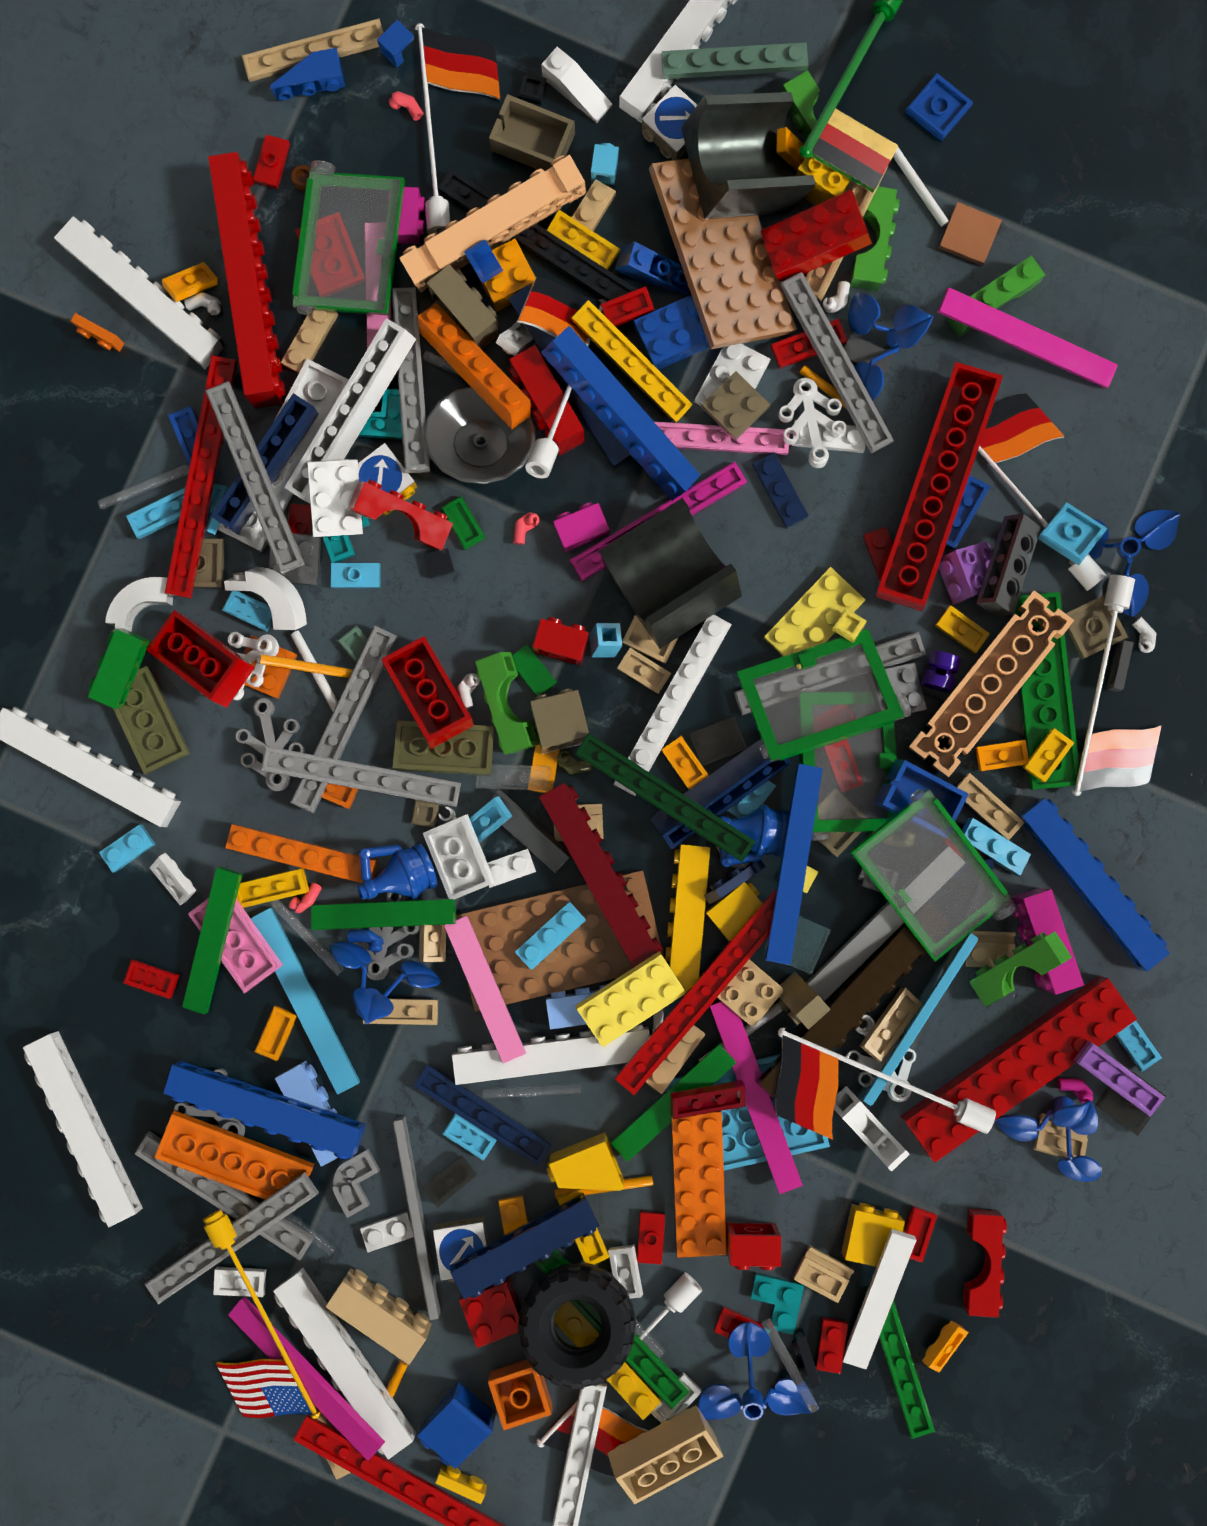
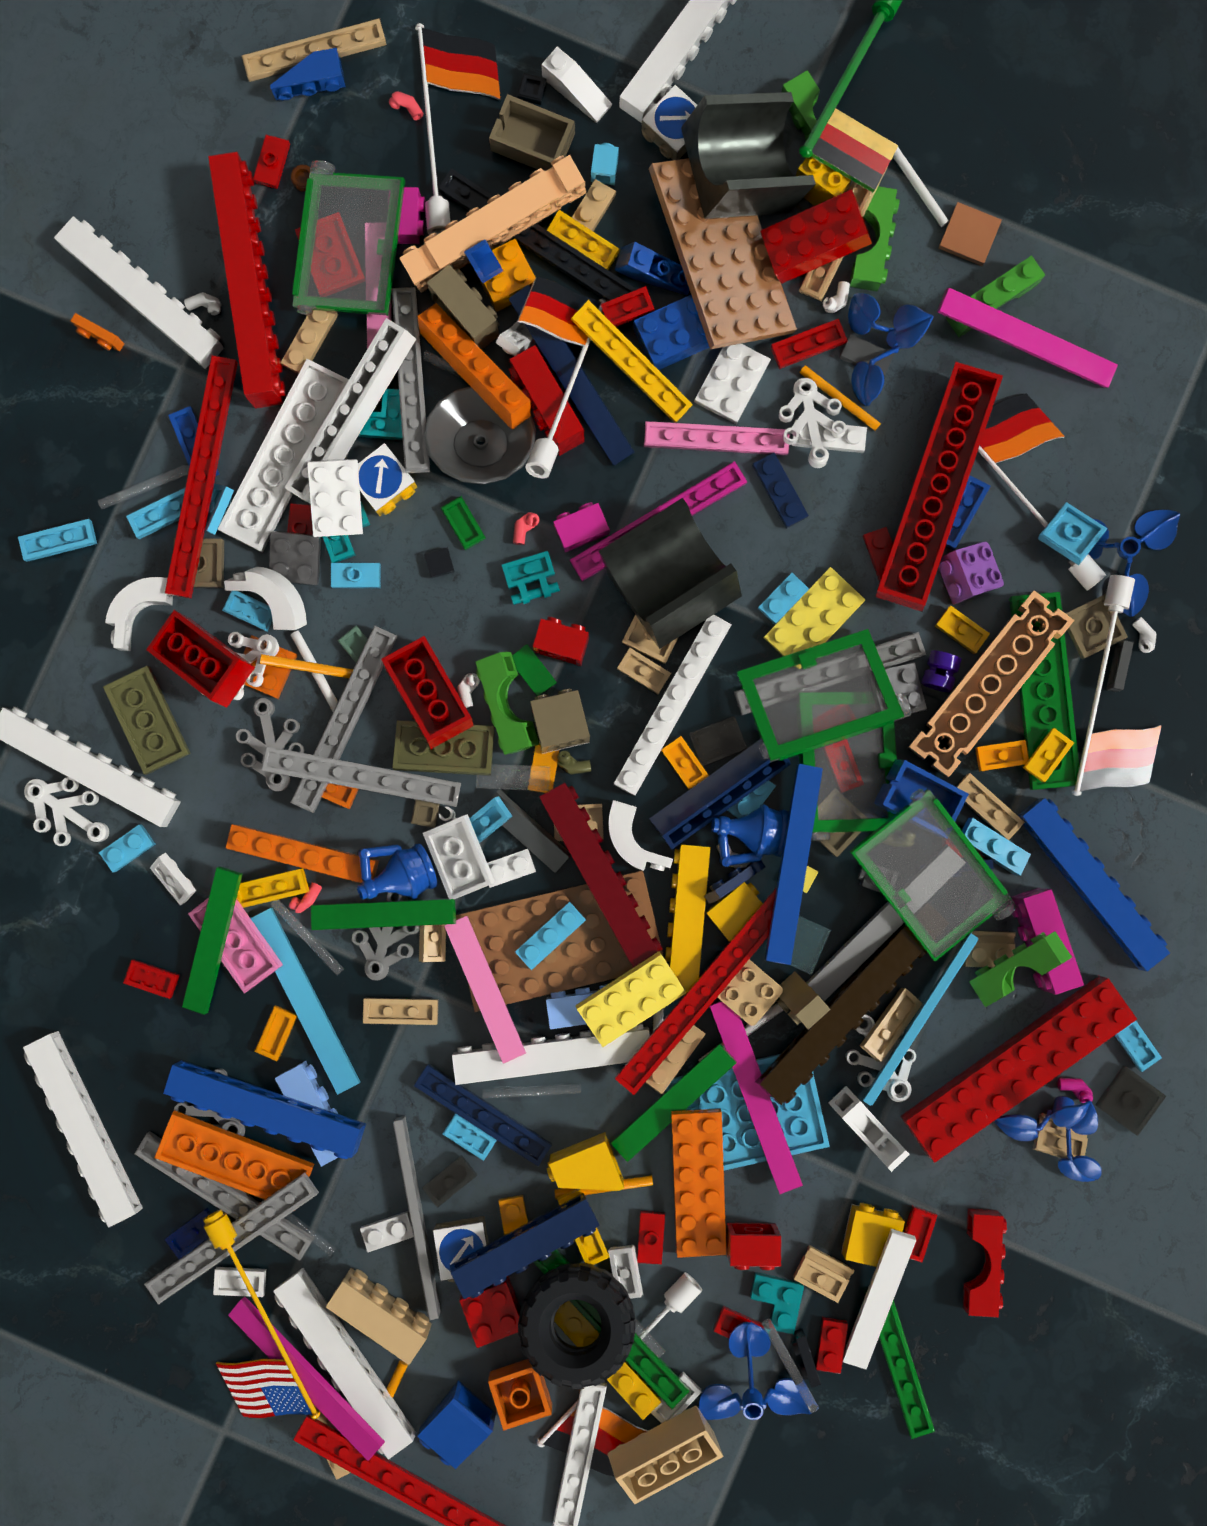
green brick [88,628,150,709] -> none
light orange plate [162,262,218,302] -> none
light grey tile [206,381,305,574] -> none
dark blue brick [211,393,319,535] -> none
blue plant [328,942,441,1024] -> none
light grey plate [332,1148,380,1218] -> none
blue arm [347,929,384,953] -> none
red arch [348,479,453,550] -> none
blue panel [377,20,414,68] -> none
yellow plate [435,1464,487,1504] -> none
blue brick [541,326,700,501] -> none
dark green tile [575,733,756,862] -> none
medium azure brick [589,623,622,657] -> none
sand green plate [662,42,808,79] -> none
dark red plate [670,1080,745,1120] -> none
dark tan plate [701,371,770,441] -> none
flag [775,1028,996,1140] -> none
light orange plate [777,127,806,171] -> none
light grey tile [780,272,894,454] -> none
light yellow tile [832,608,867,643] -> none
blue tile [905,73,973,142] -> none
light orange plate [922,1321,969,1372] -> none
dark grey brick [976,514,1041,616] -> none
medium lavender tile [1073,1040,1165,1117] -> none
none -> medium azure plate [18,519,97,562]
none -> white plant [24,777,109,846]
none -> clear blue plate [164,1208,212,1259]
none -> teal plate [502,551,560,605]
none -> white arch [608,800,673,871]
none -> medium azure plate [758,573,809,625]

